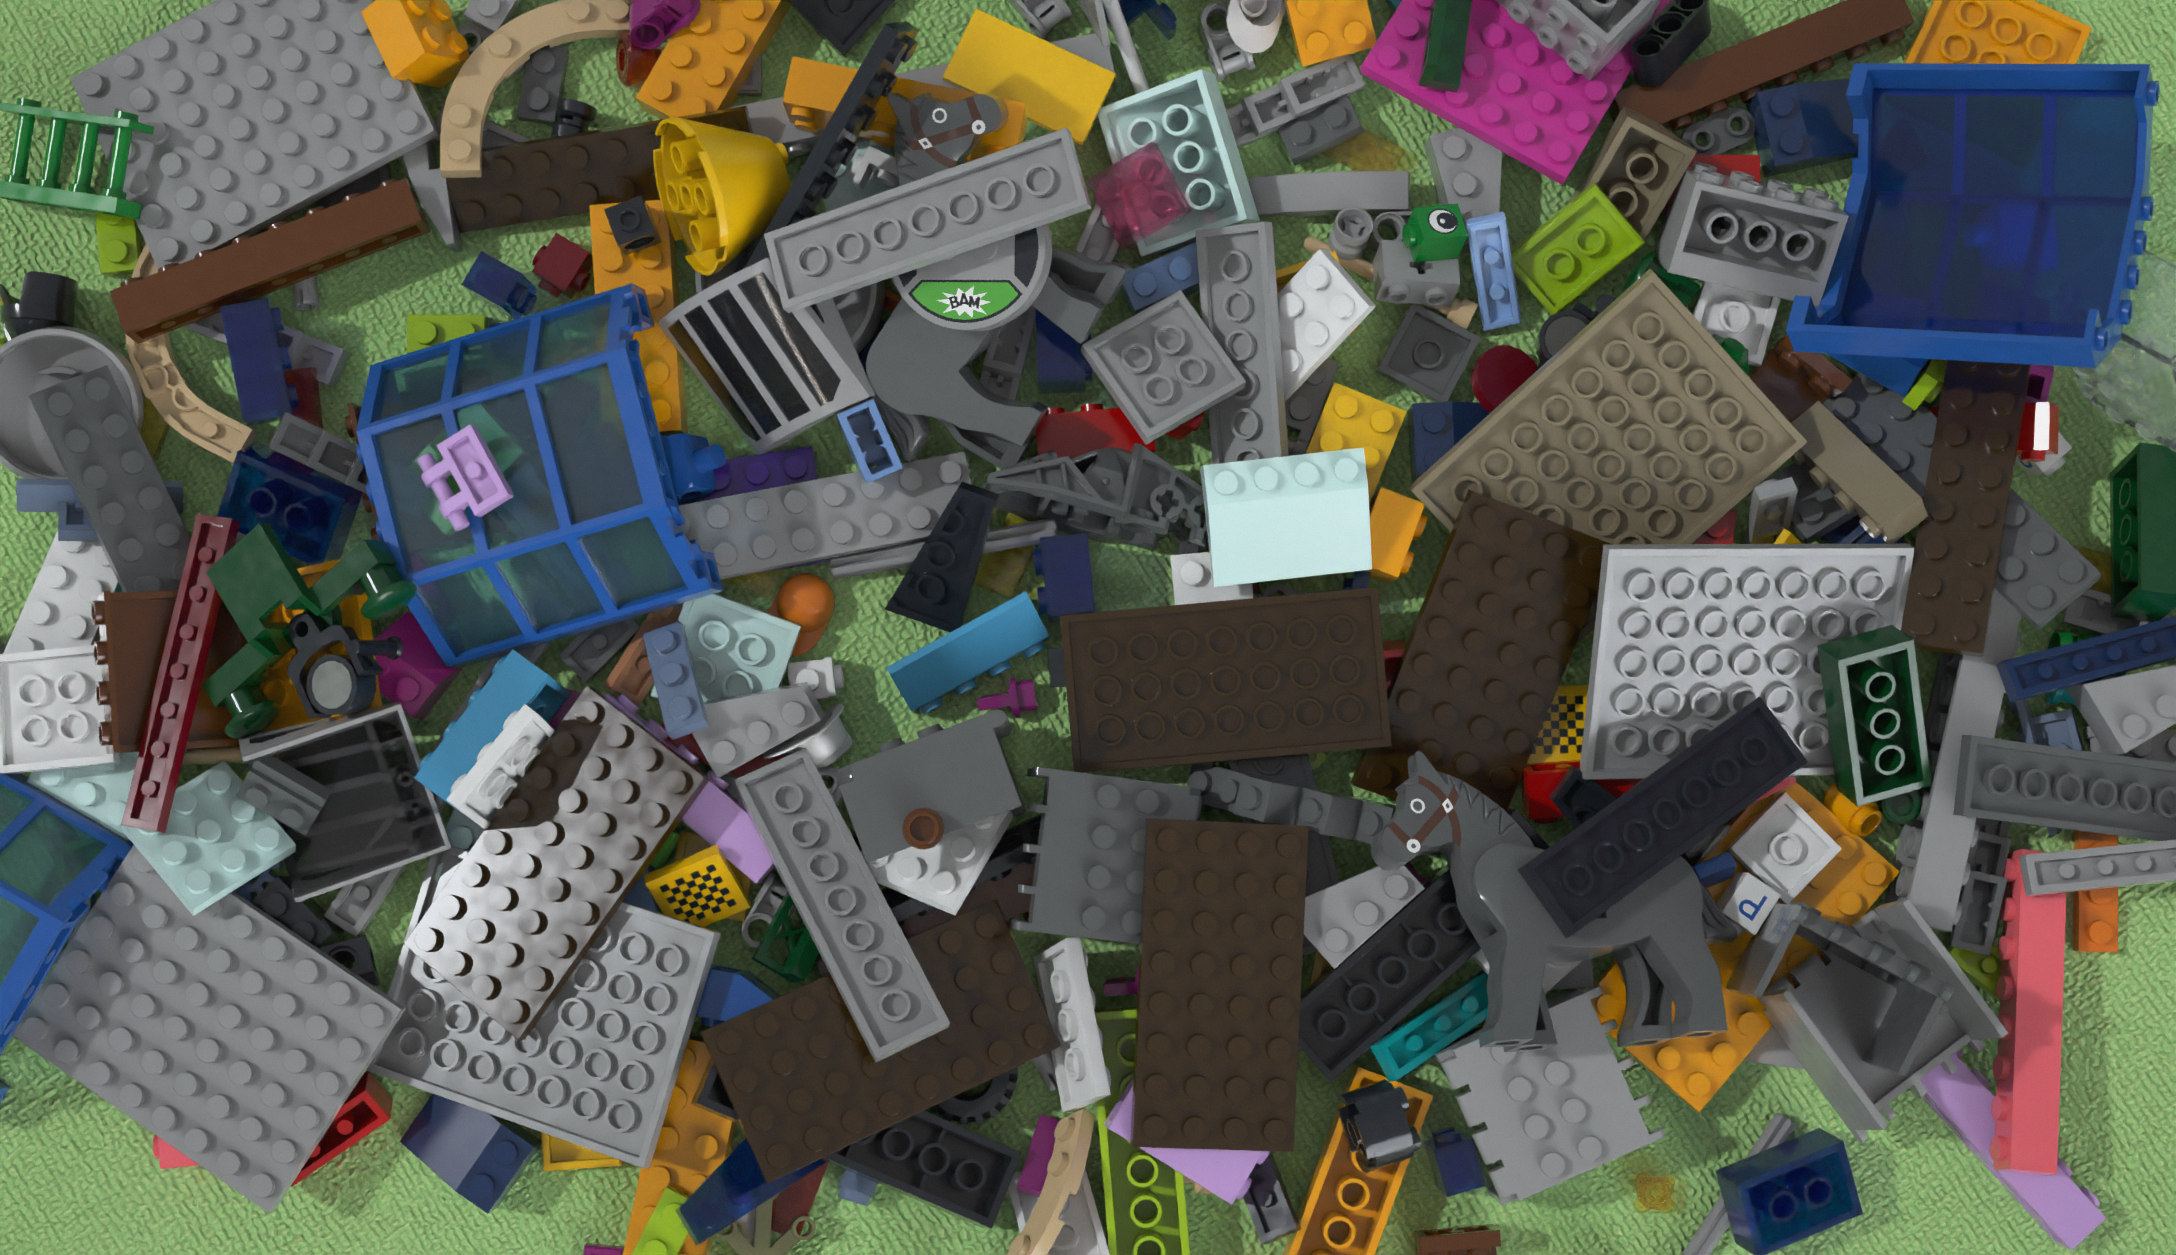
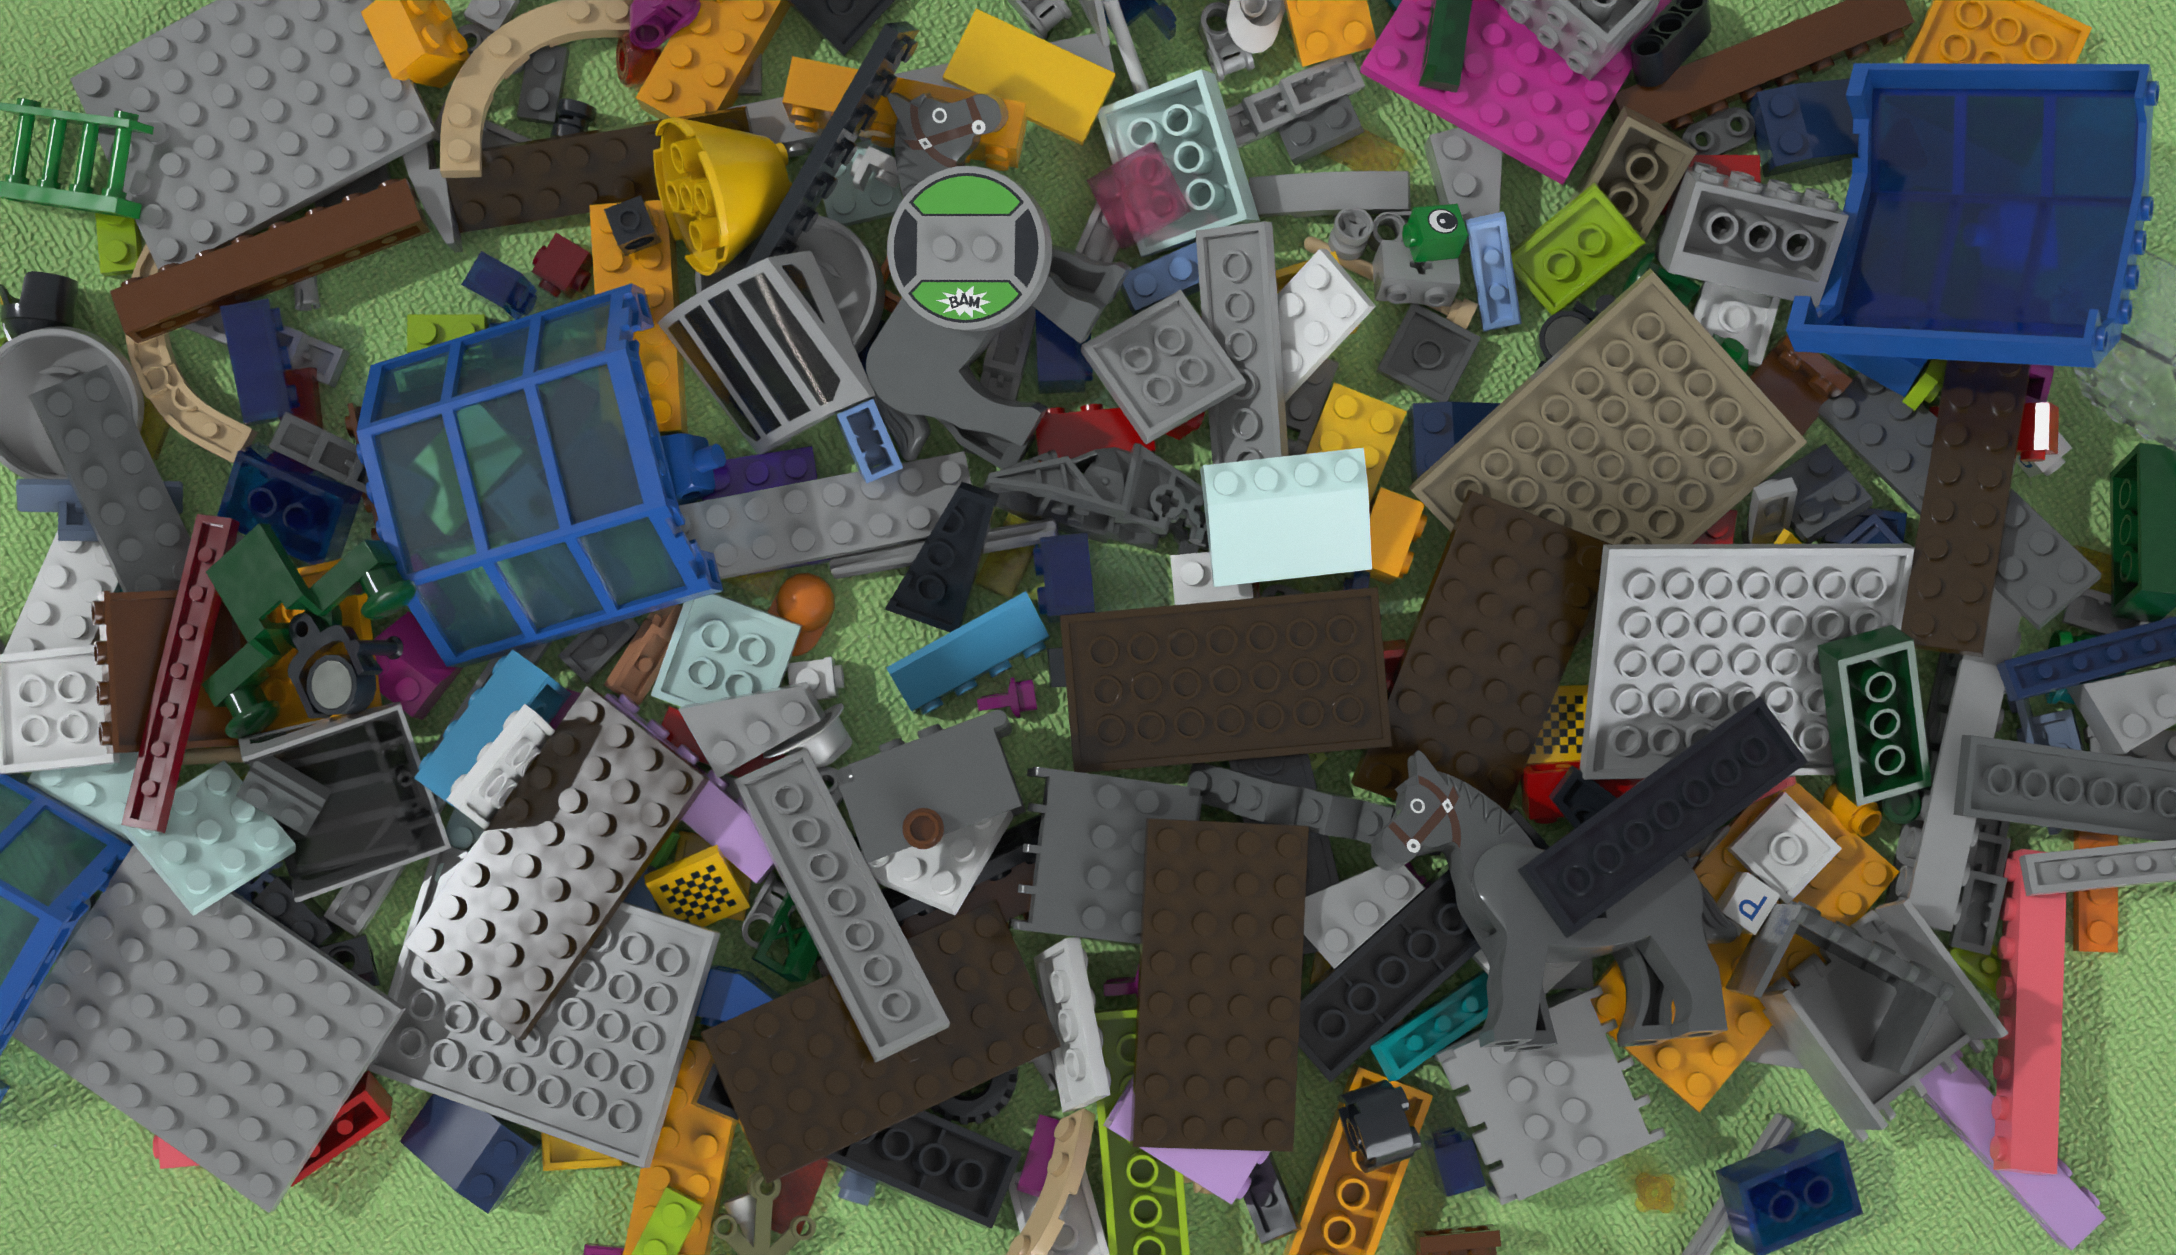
lavender plate [417,424,515,531] -> none
sand blue plate [642,621,709,740] -> none
clear blue wing [675,1137,826,1245] -> none
light grey plate [764,128,1091,313] -> none
dark red tile [1471,345,1538,413] -> none
blue tile [1693,852,1737,888] -> none
dark tan brick [1790,401,1928,544] -> none

